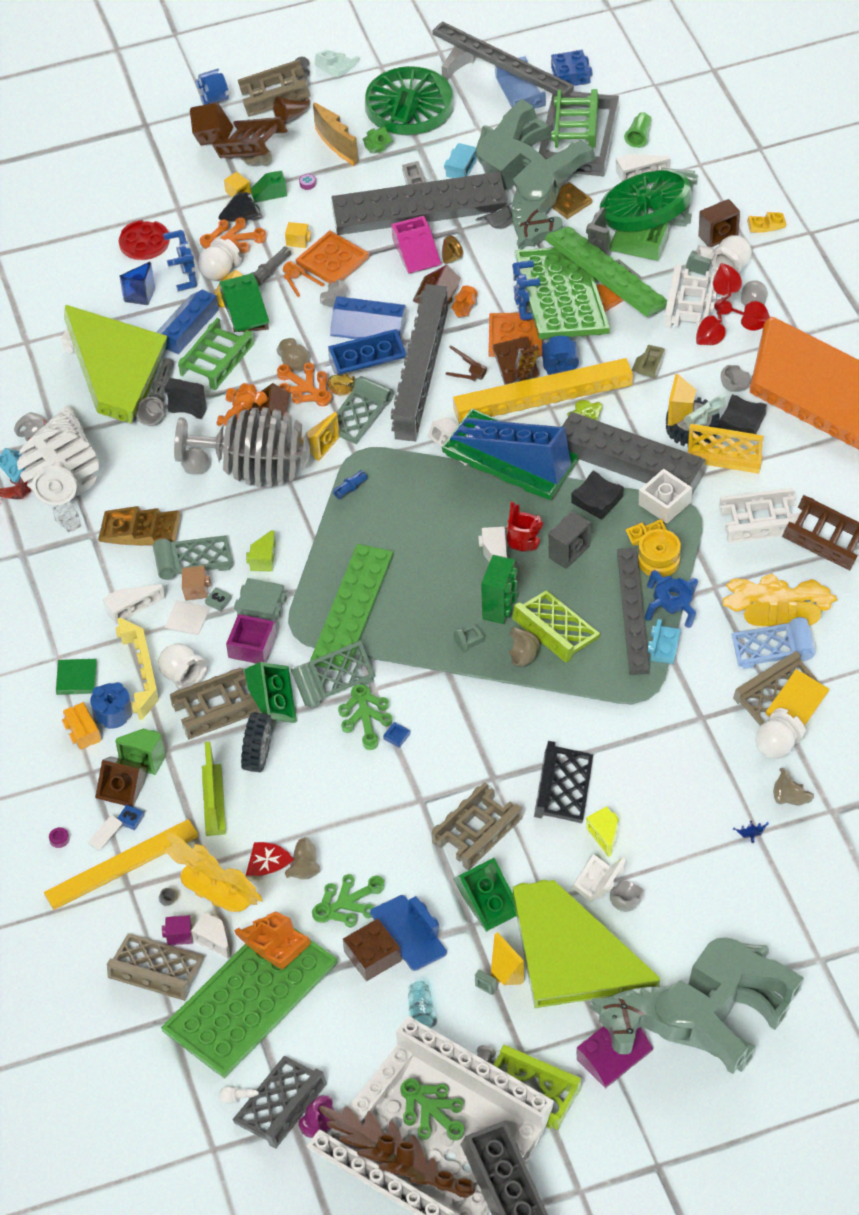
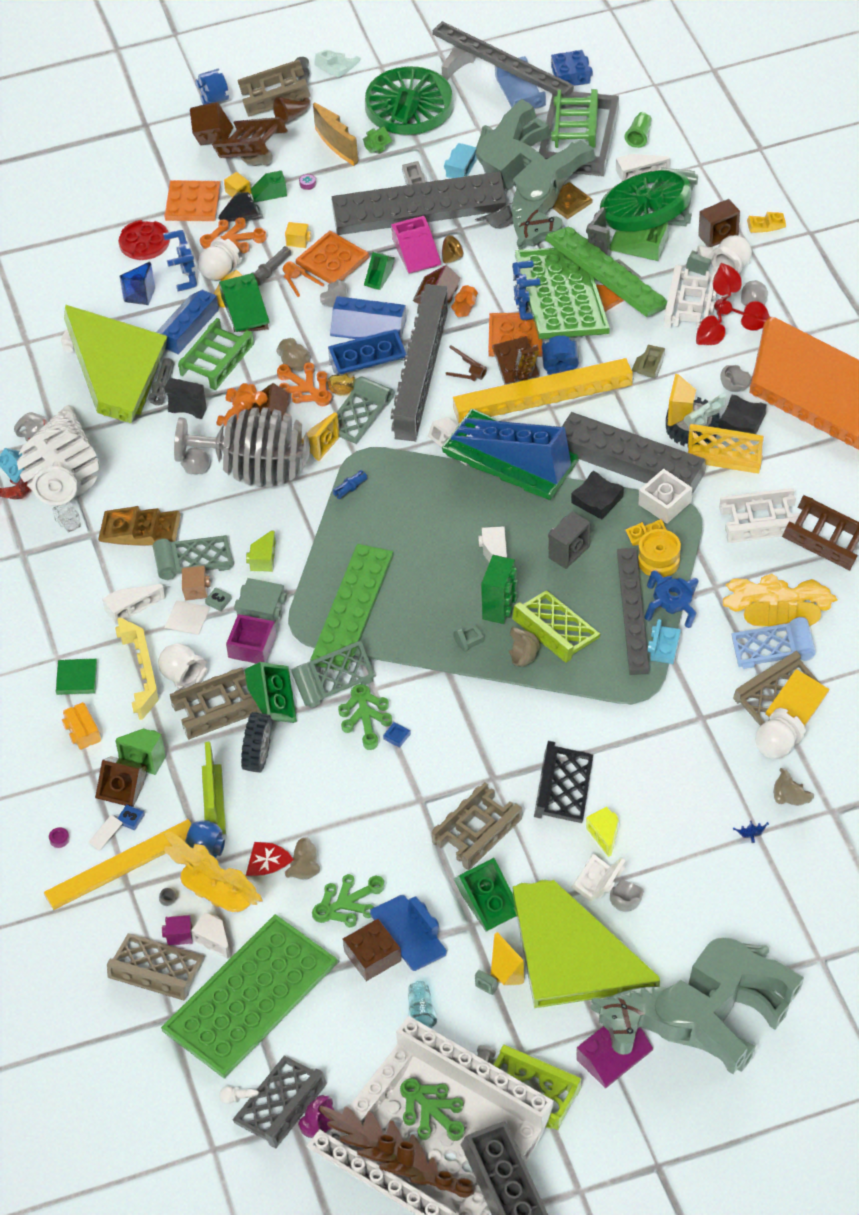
blue brick [90,682,132,729] -> none
light grey hair [136,397,165,426] -> none
orange slope [234,911,311,970] -> none
red helmet [506,501,543,552] -> none
lime plate [567,400,603,421] -> none
none -> orange plate [164,180,221,221]
none -> blue wheel [185,820,225,858]
none -> green slope [364,252,395,290]

